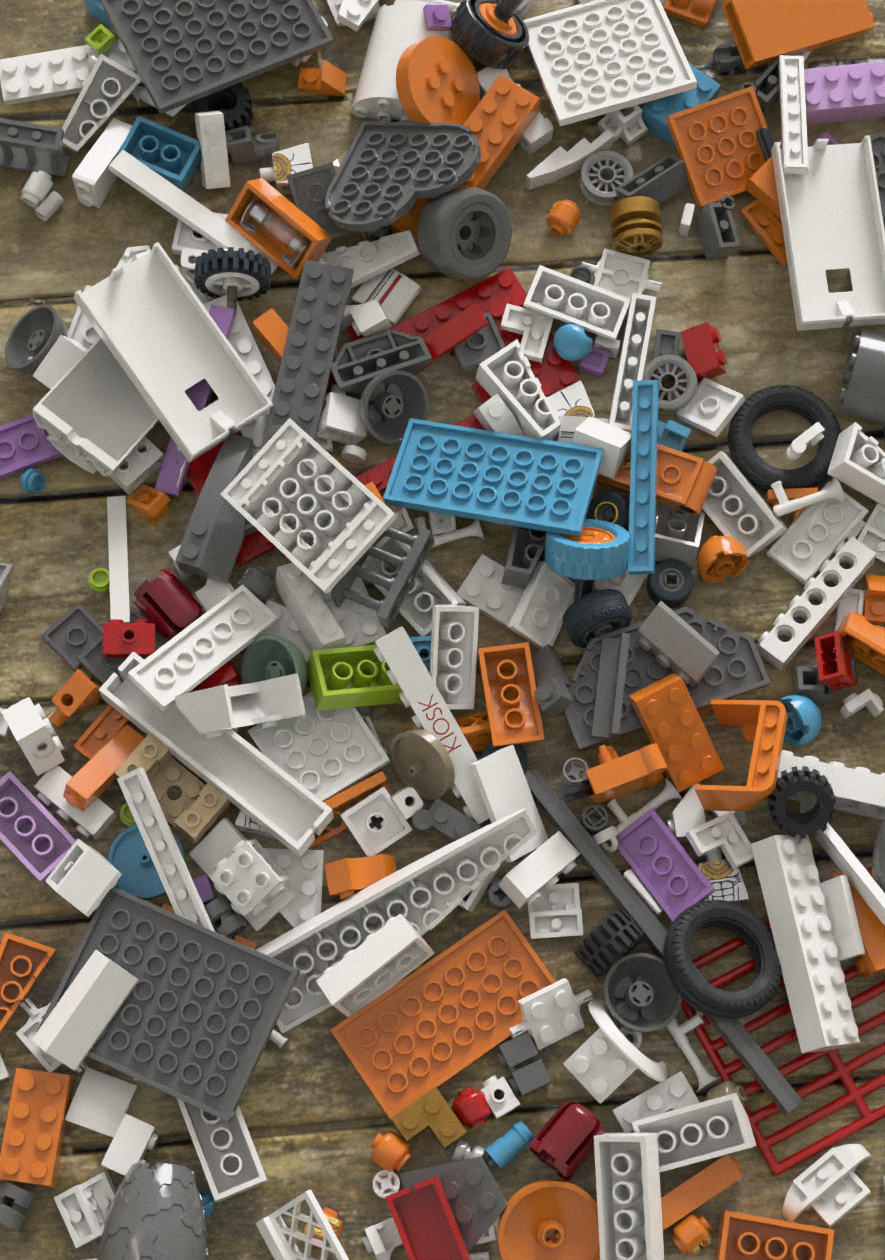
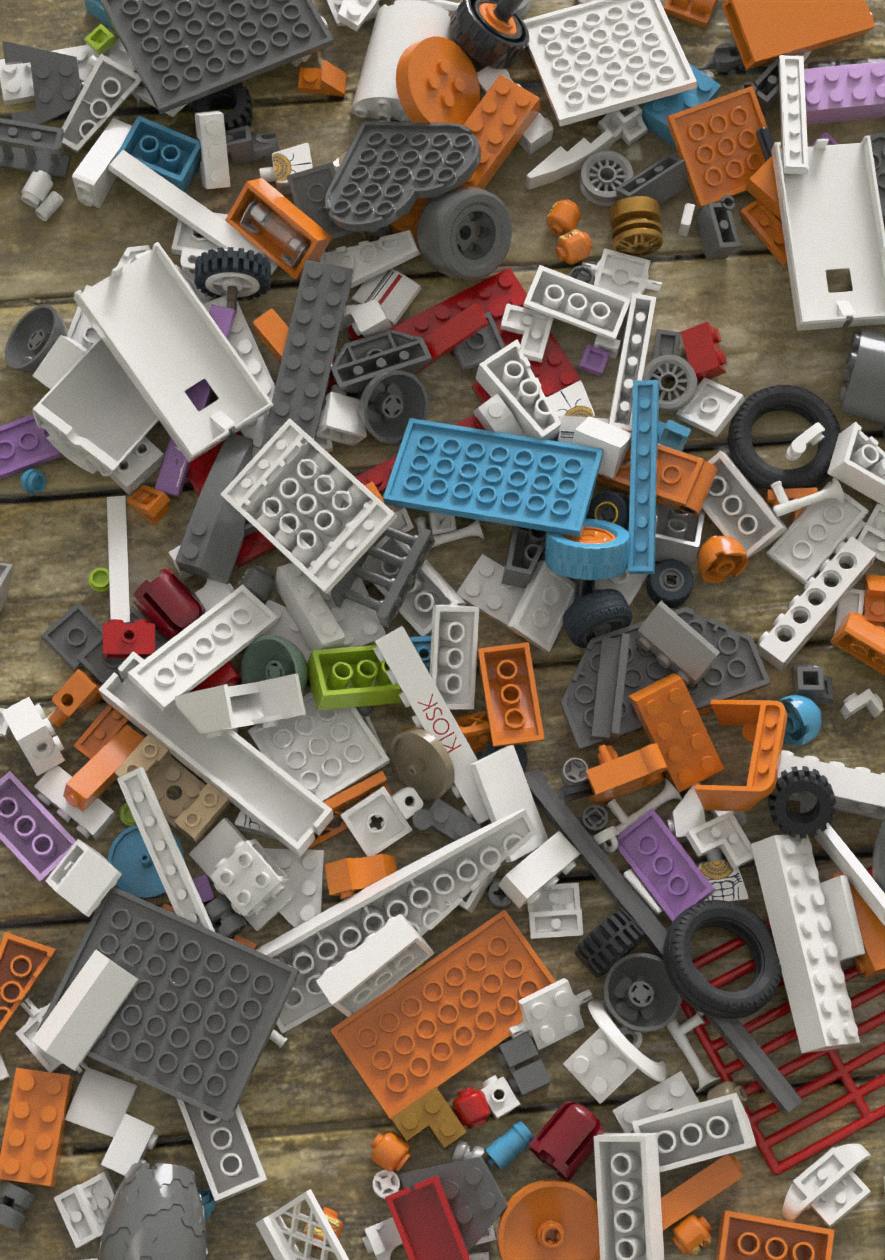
white tile [341,445,367,464] -> none
medium lavender plate [423,4,452,31] -> none
dark grey slope [531,644,574,717] -> none
dark azure hair [553,323,593,361] -> none
red torso [814,631,858,690] -> none
none -> dark grey wing [2,41,81,125]
none -> orange head [555,229,593,265]

